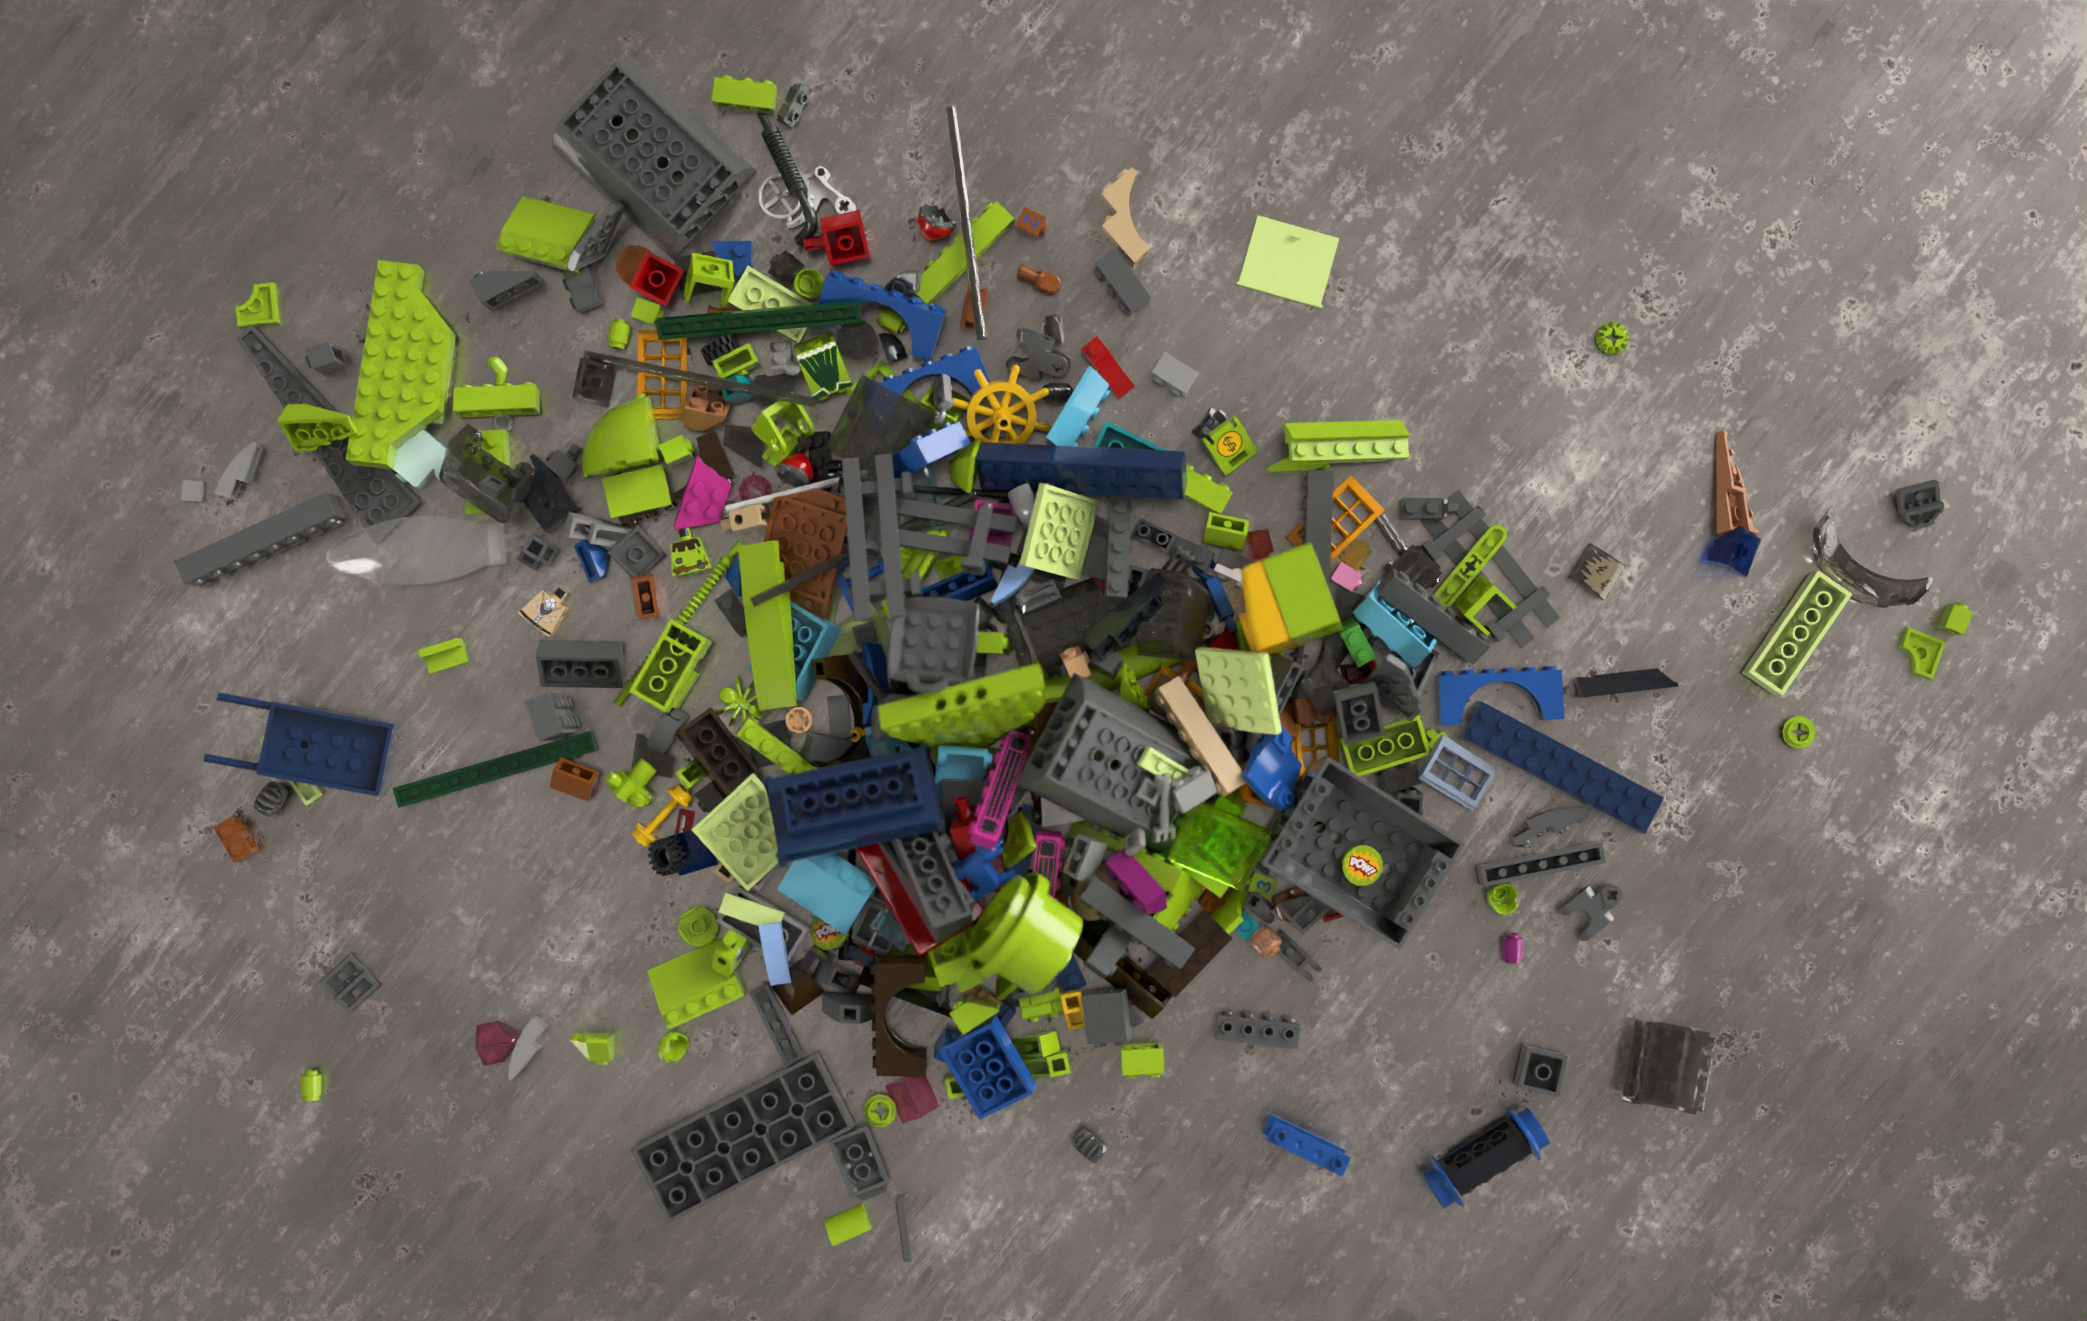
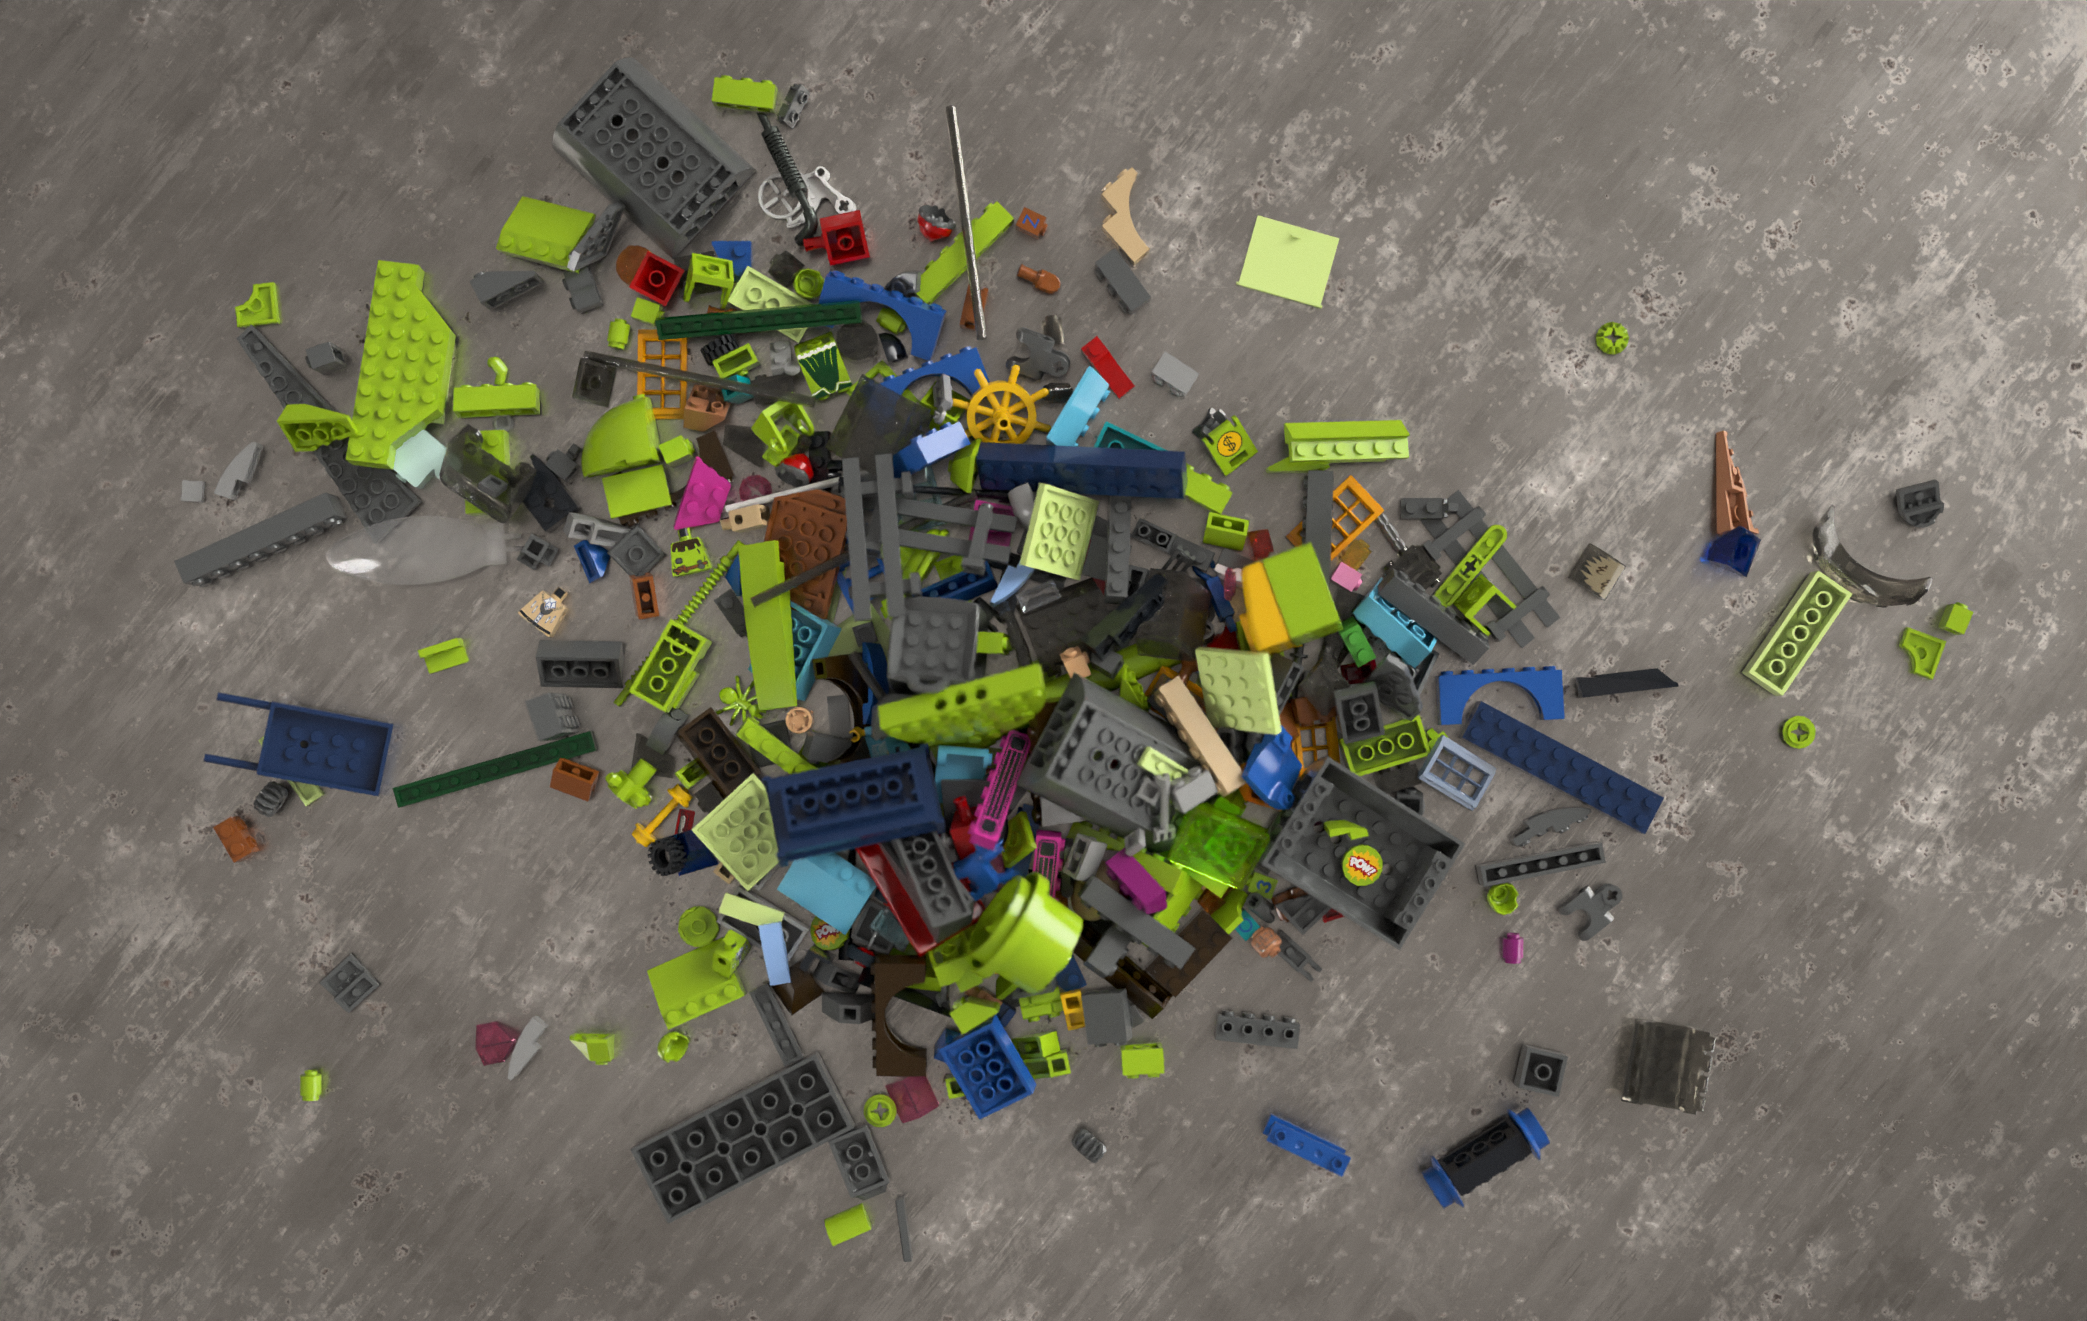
none -> clear pink gear [1224,568,1236,601]
none -> lime slope [1323,820,1368,840]

